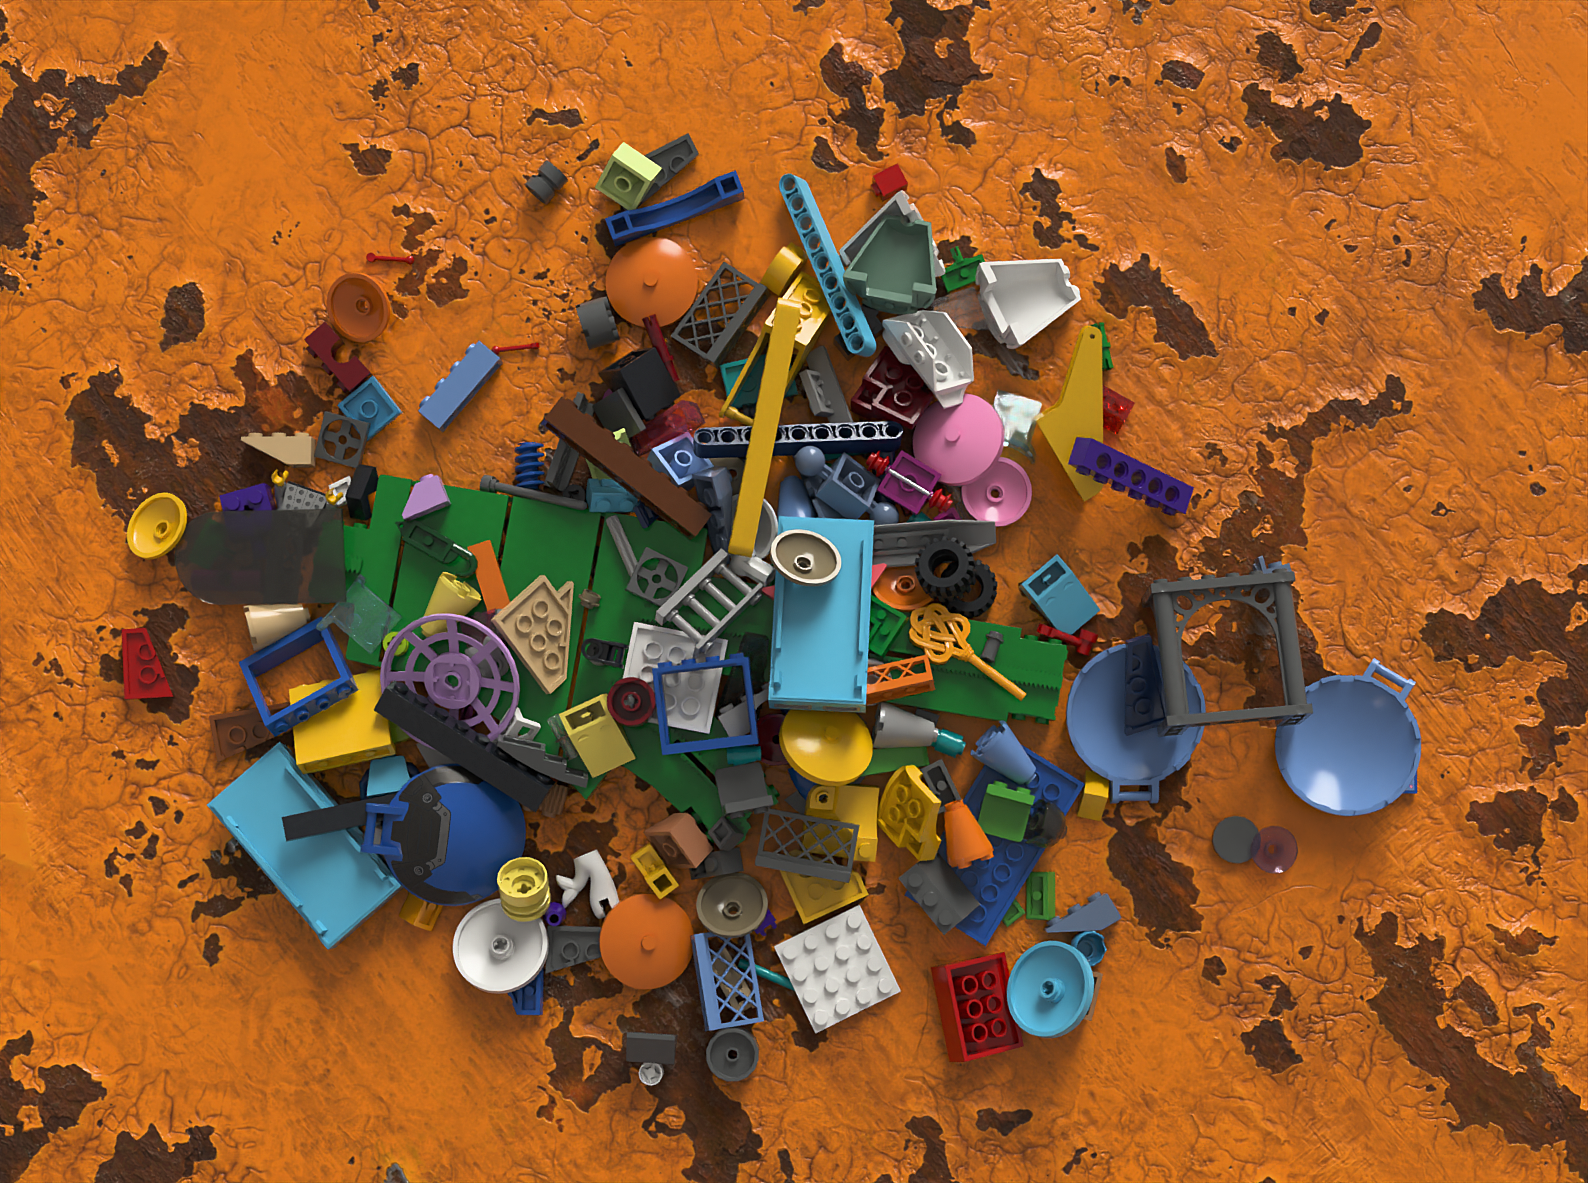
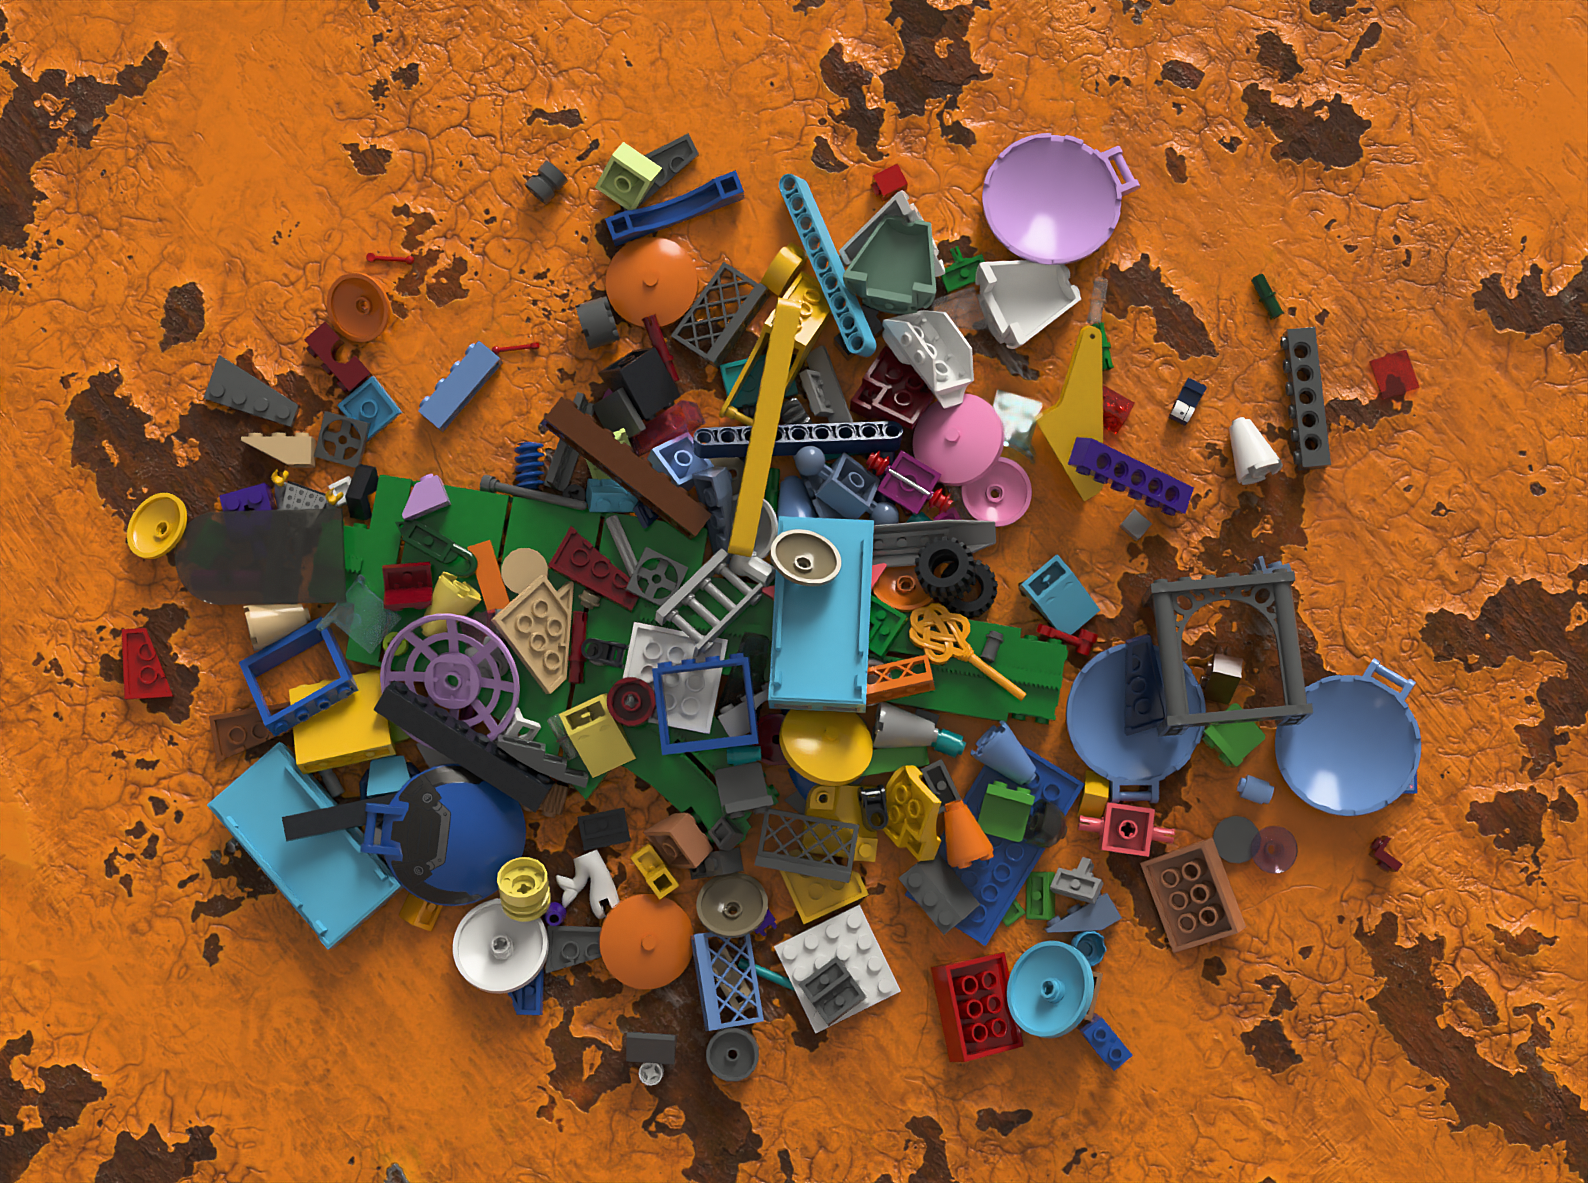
none -> dark grey wing [204,355,300,428]
none -> light grey piece [318,768,345,798]
none -> dark red bracket [382,562,433,611]
none -> tan tile [501,548,549,594]
none -> dark red wing [548,526,643,612]
none -> dark red pin [568,611,588,684]
none -> black plate [577,808,631,851]
none -> green axle [764,468,780,515]
none -> dark grey gear [780,397,813,425]
none -> dark grey slope [798,956,867,1026]
none -> black piece [857,784,888,832]
none -> lavender dish [982,133,1140,265]
none -> light grey hinge [1050,857,1104,904]
none -> blue window [1077,1013,1133,1071]
none -> coral brick [1078,802,1175,857]
none -> clear axle [1087,277,1108,324]
none -> light grey slope [1119,509,1152,541]
none -> nougat slope [1140,837,1246,953]
none -> dark blue leg [1168,377,1207,426]
none -> reddish brown brick [1199,644,1243,705]
none -> bright green bracket [1202,703,1265,768]
none -> white cone [1229,417,1283,485]
none -> light blue brick [1237,775,1274,804]
none -> dark green axle [1251,274,1284,320]
none -> dark grey brick [1280,327,1331,471]
none -> dark red bracket [1368,836,1403,873]
none -> clear red piece [1369,350,1420,400]

